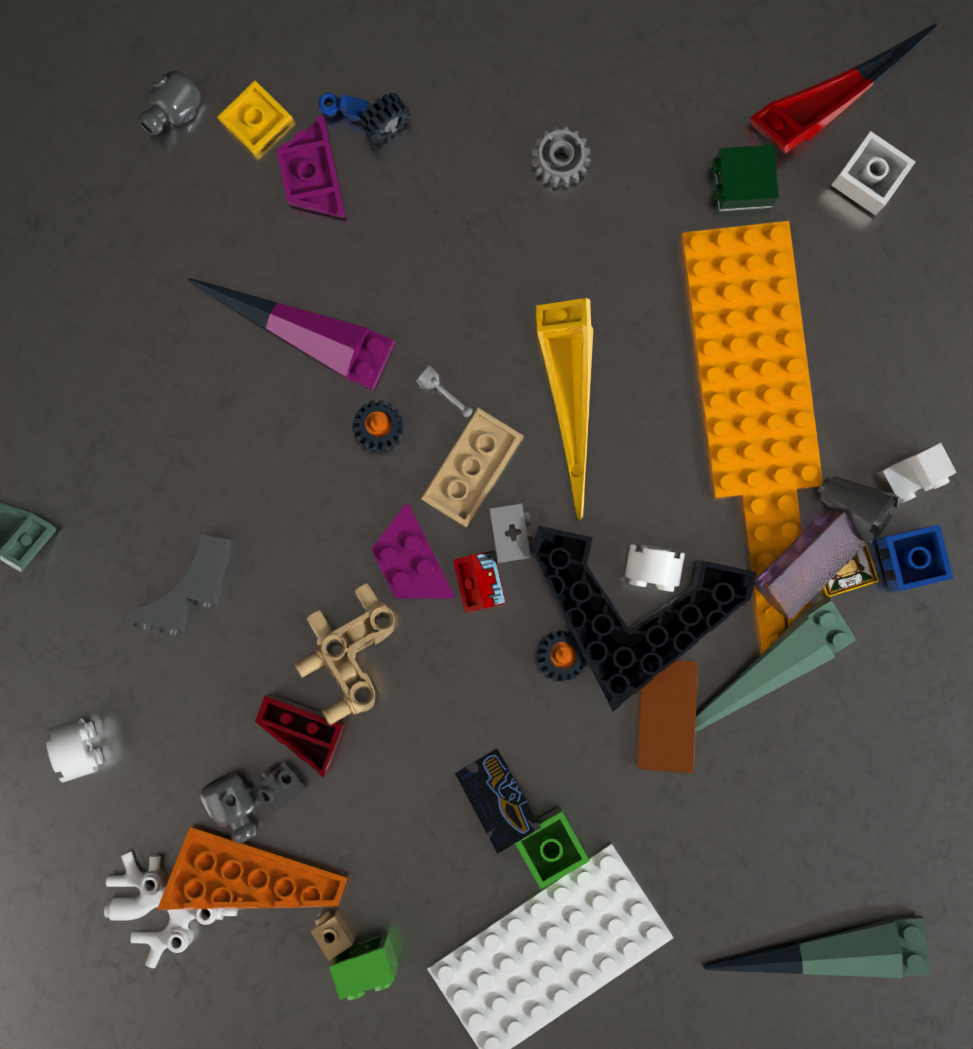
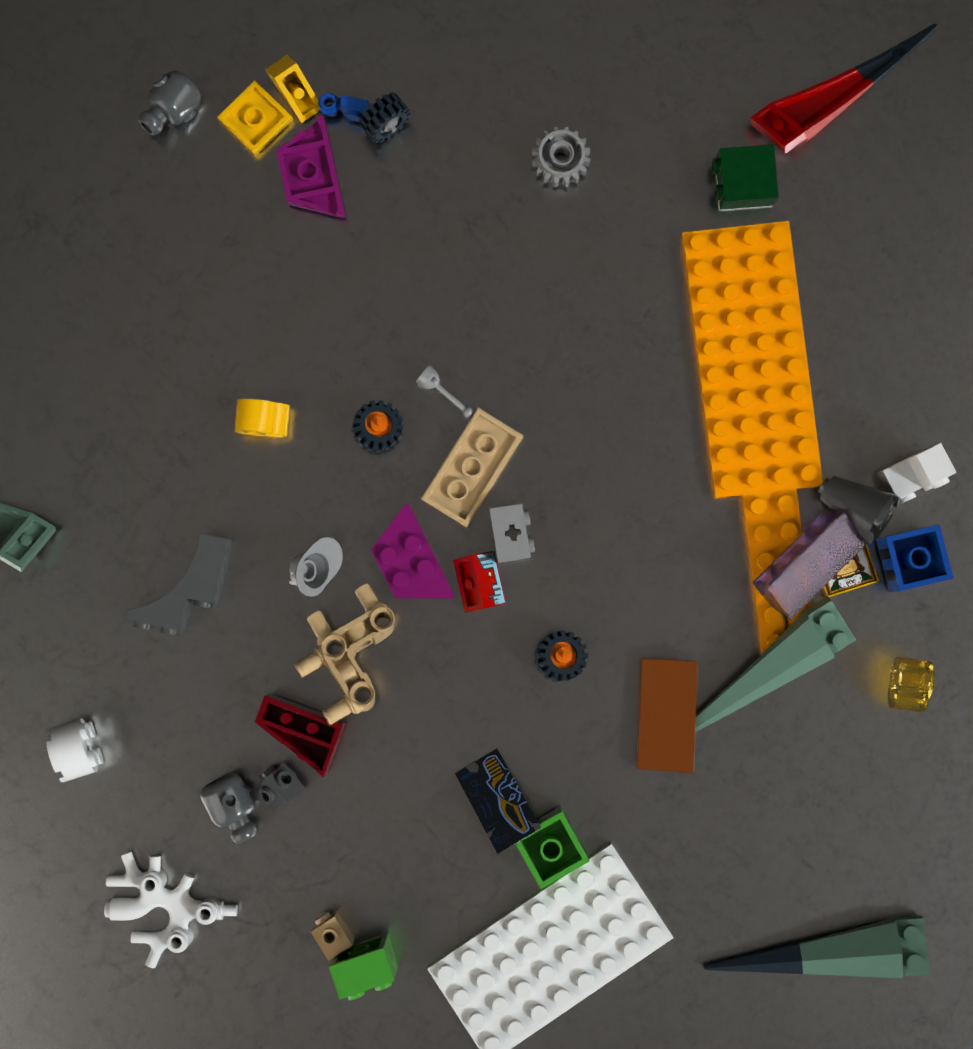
orange wing [157,827,347,910] -> none
magenta plate [188,278,396,391] -> none
black wedge [532,526,757,712] -> none
yellow plate [536,298,593,520] -> none
white brick [625,543,685,592] -> none
white brick [832,131,915,215] -> none
none -> yellow piece [234,399,290,438]
none -> yellow slope [265,55,320,123]
none -> light grey piece [288,537,343,597]
none -> clear yellow piece [888,657,935,712]

